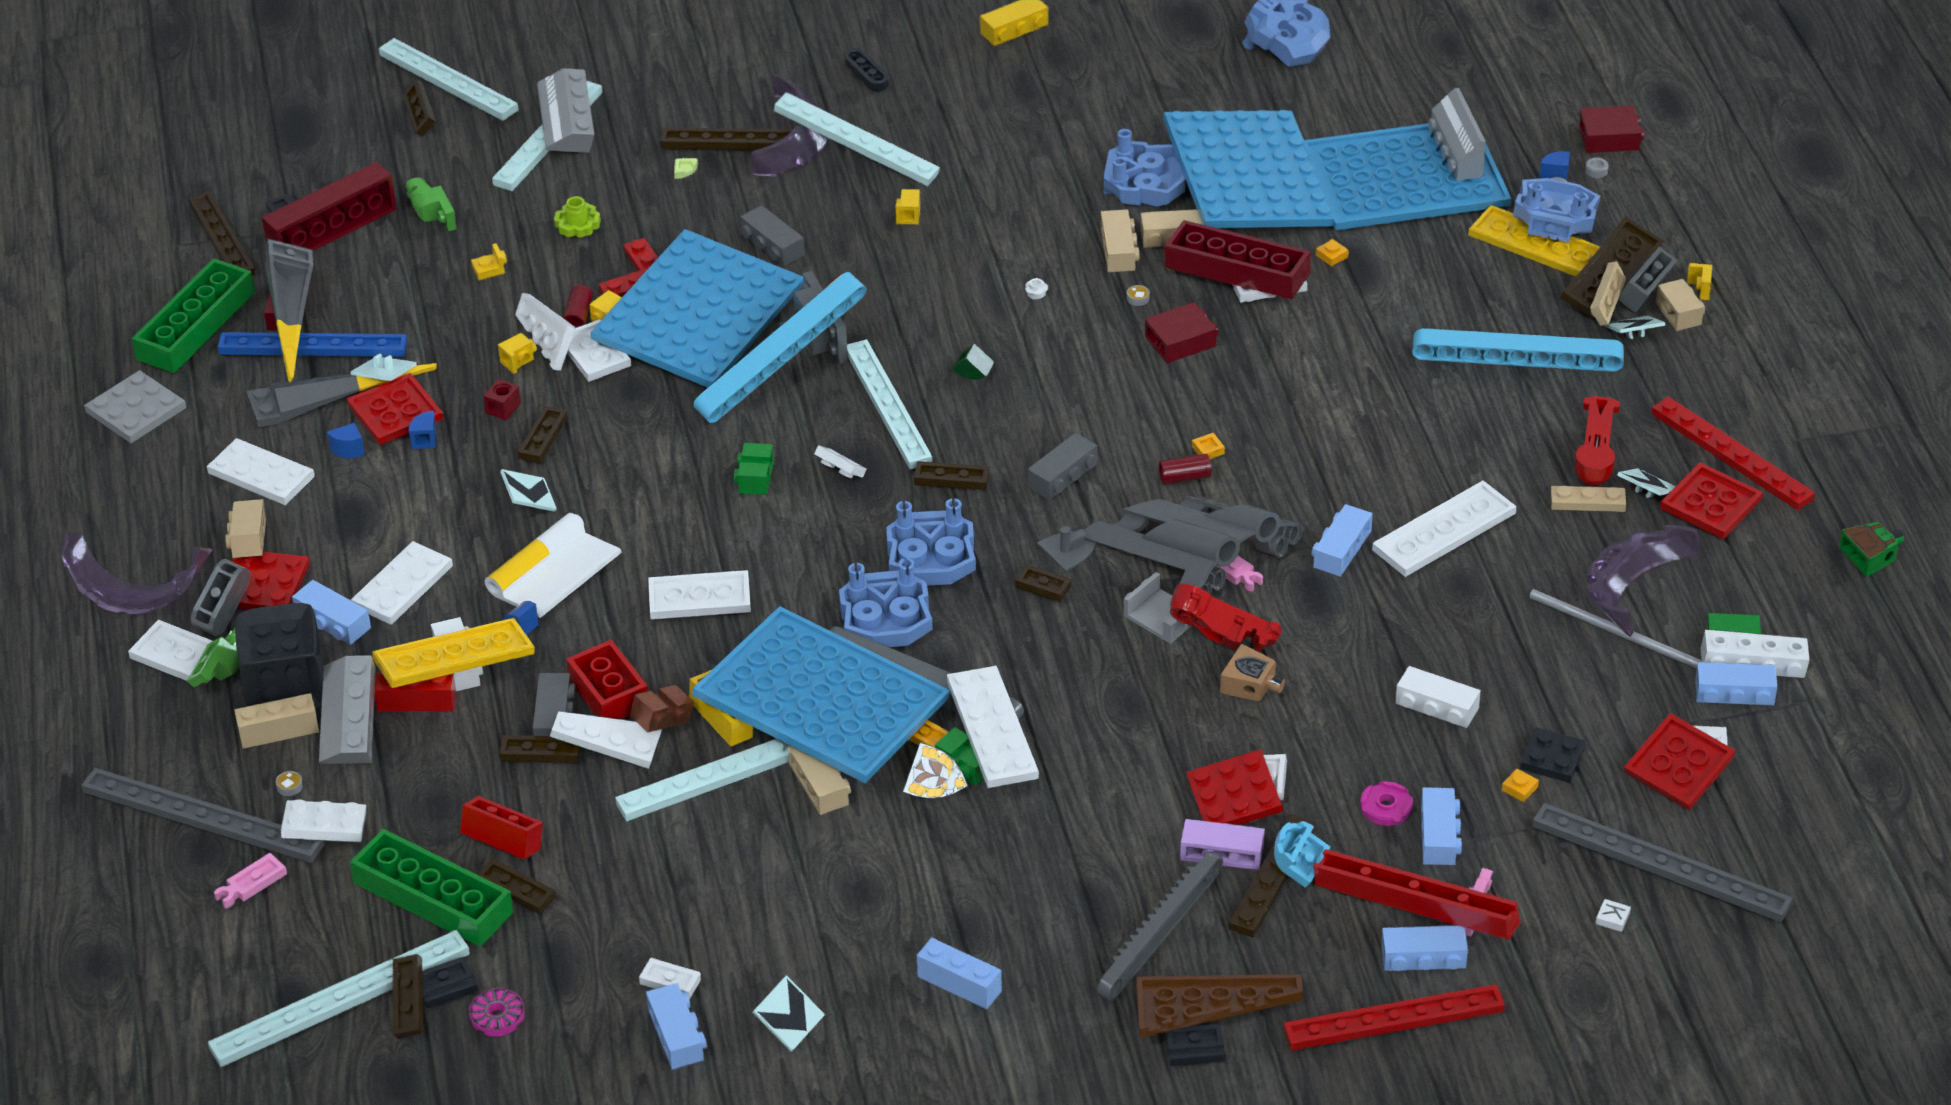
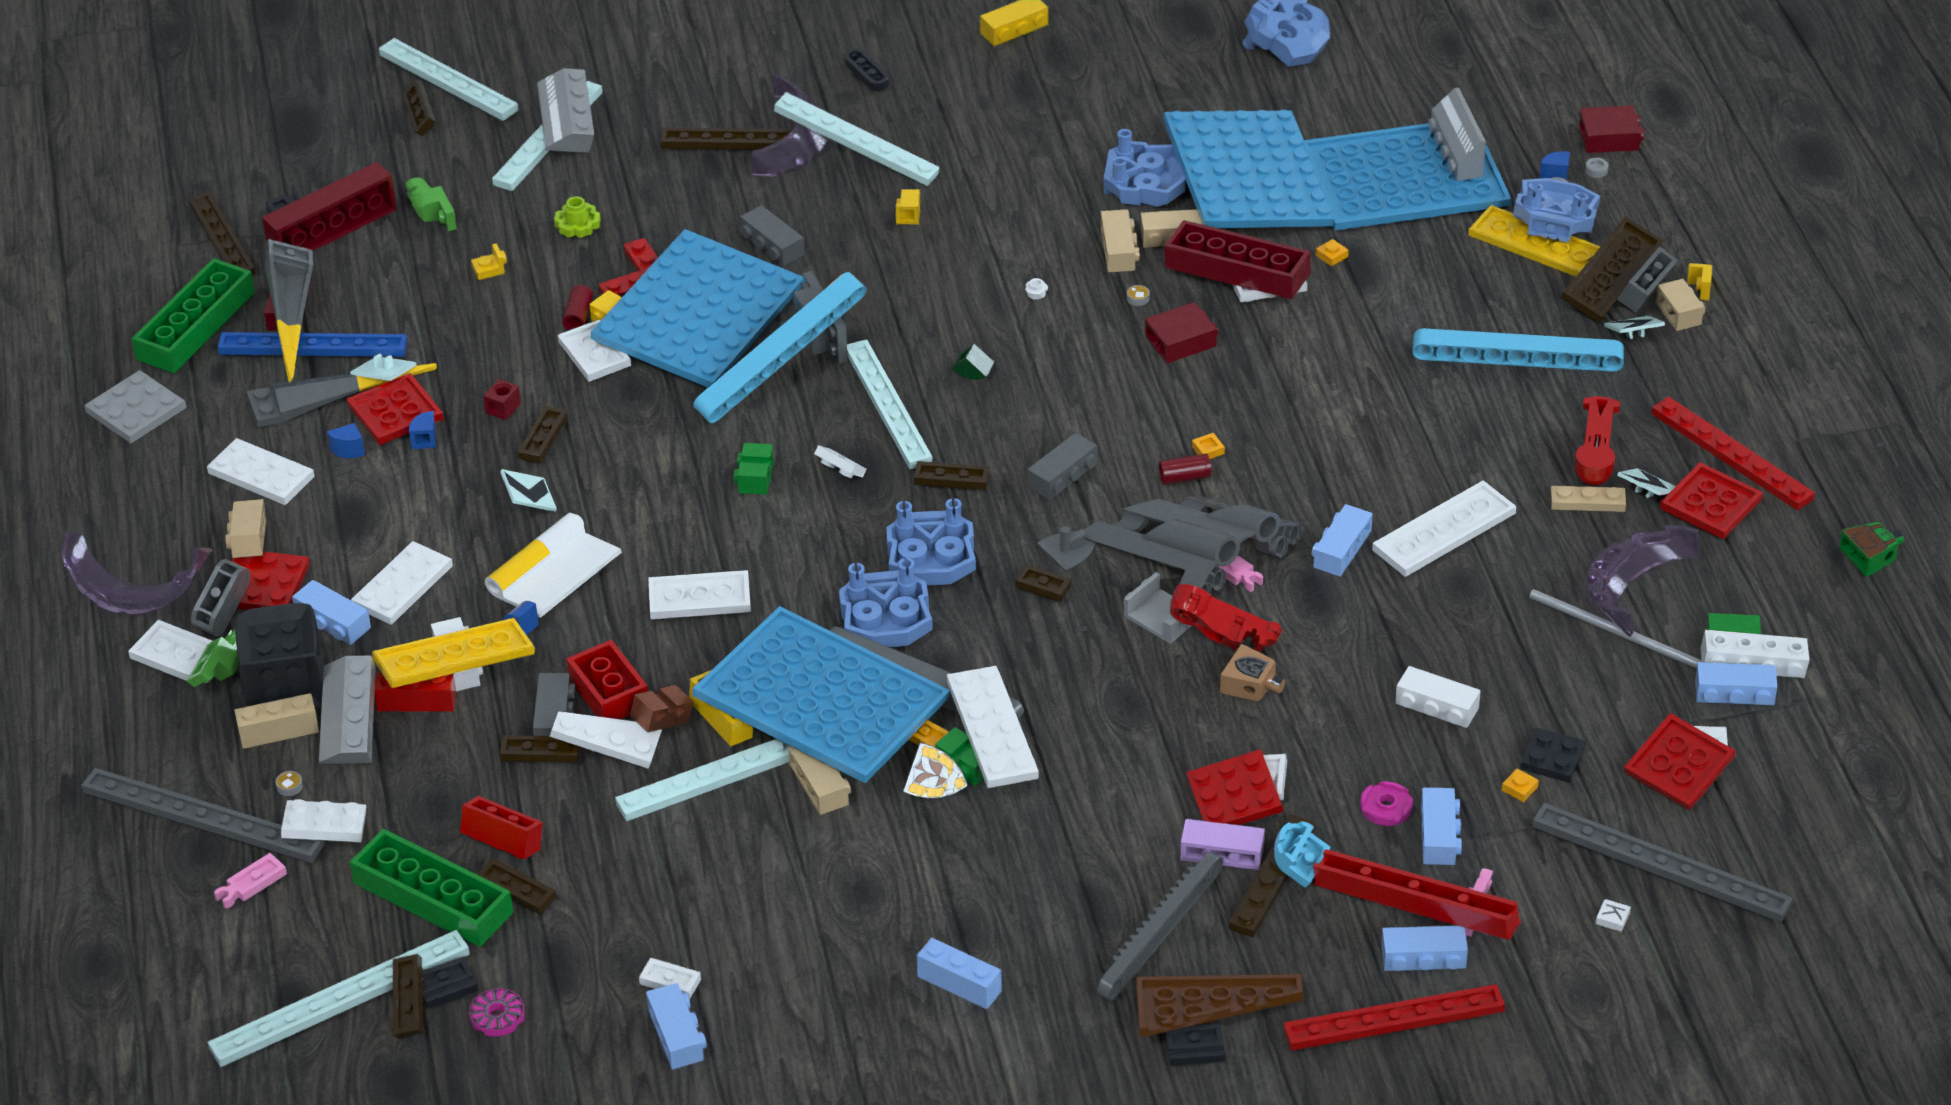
yellow brick [498,333,537,374] -> none
white wing [515,293,575,371] -> none
yellowish green tile [674,158,698,179] -> none
light aqua piece [753,975,825,1051] -> none
tan plate [1590,261,1626,326] -> none

